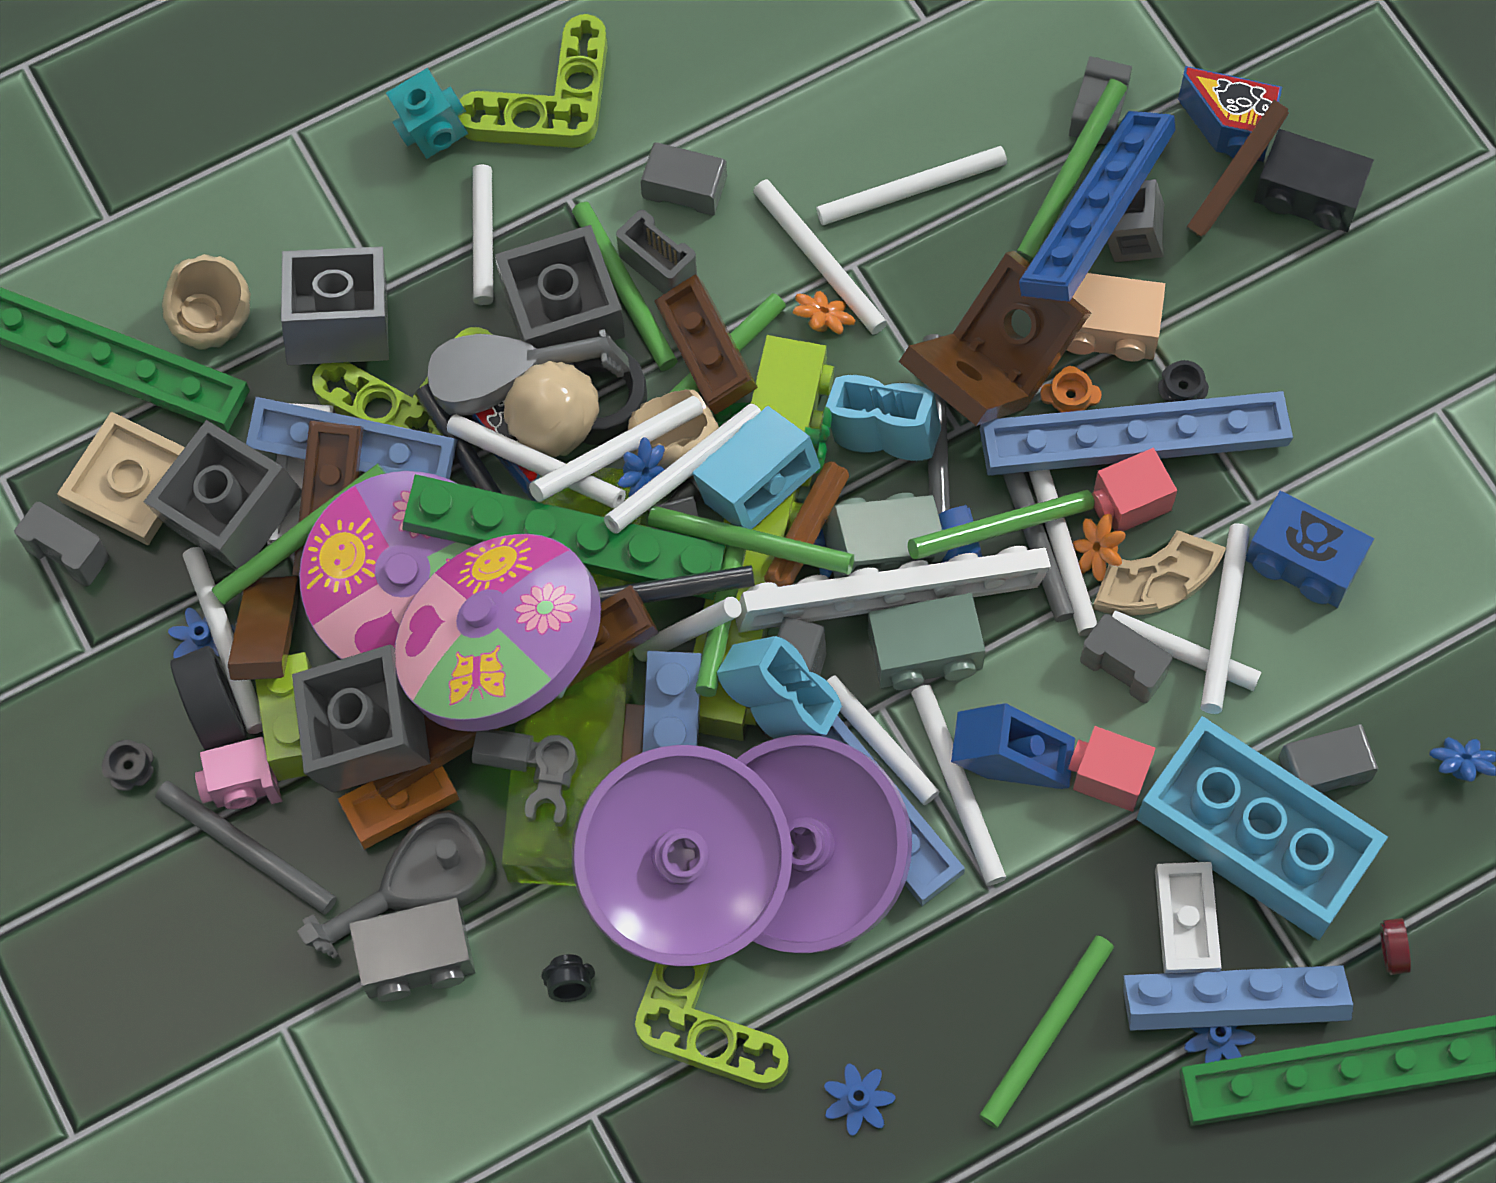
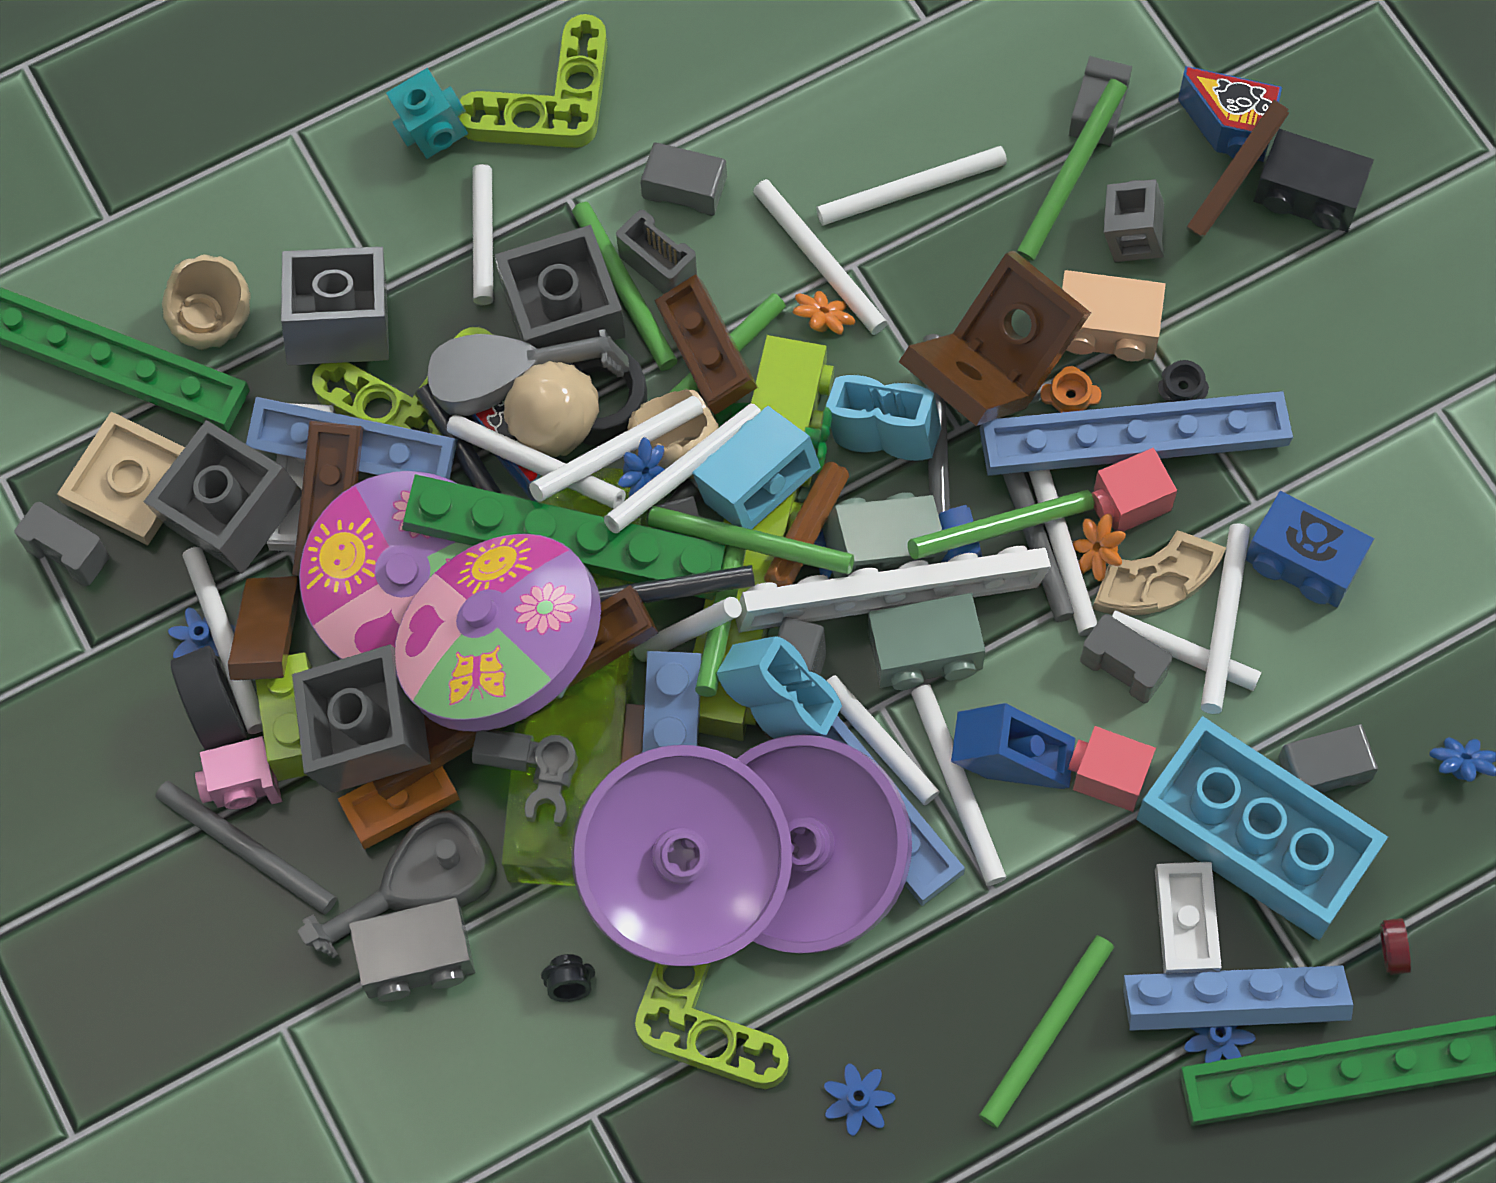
black plate [102,740,154,791] -> none
bright green bar [212,463,386,605] -> none
blue tile [1019,111,1176,302] -> none

